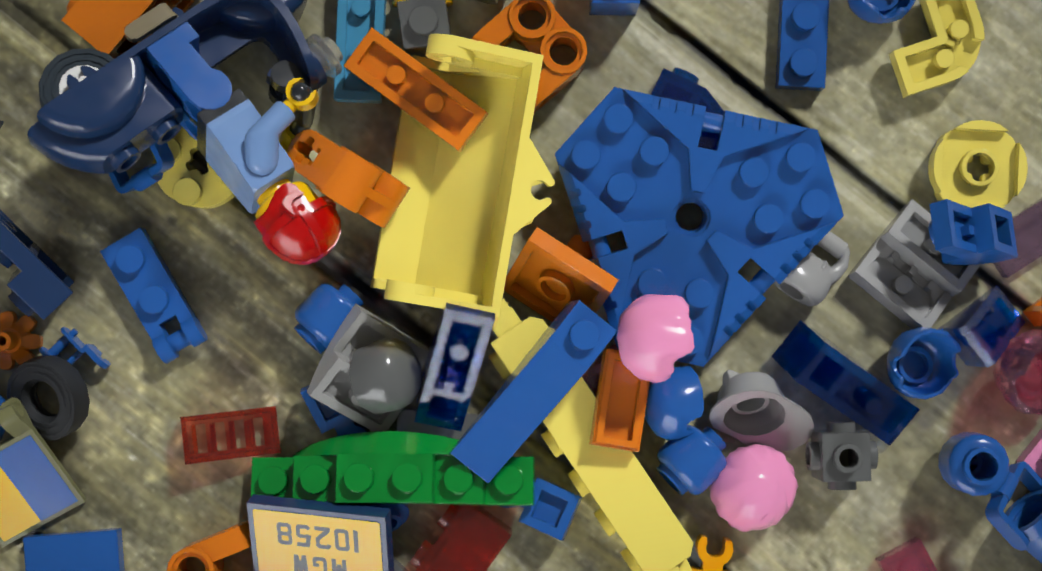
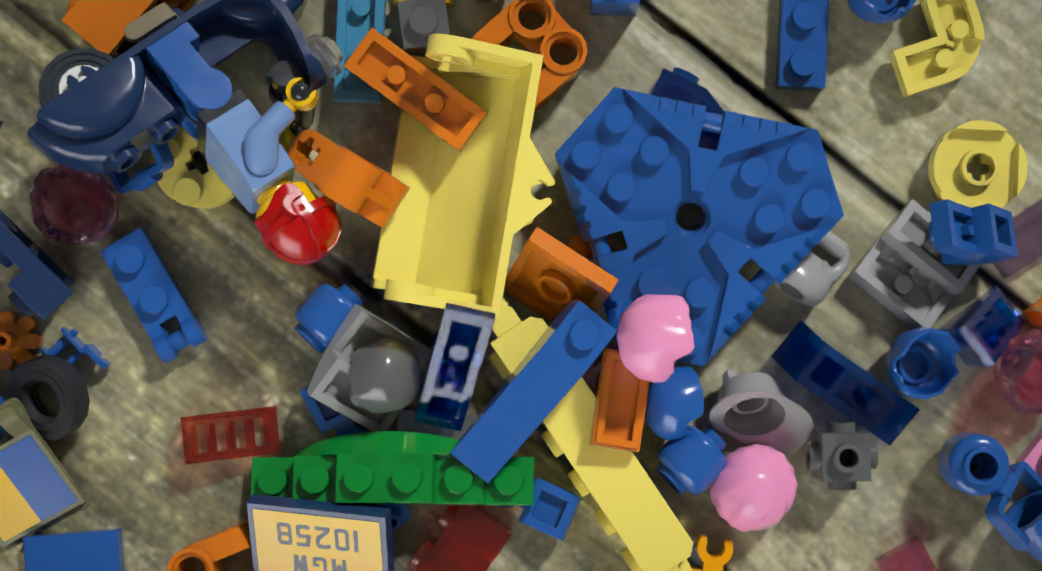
none -> clear pink hair [28,163,119,246]

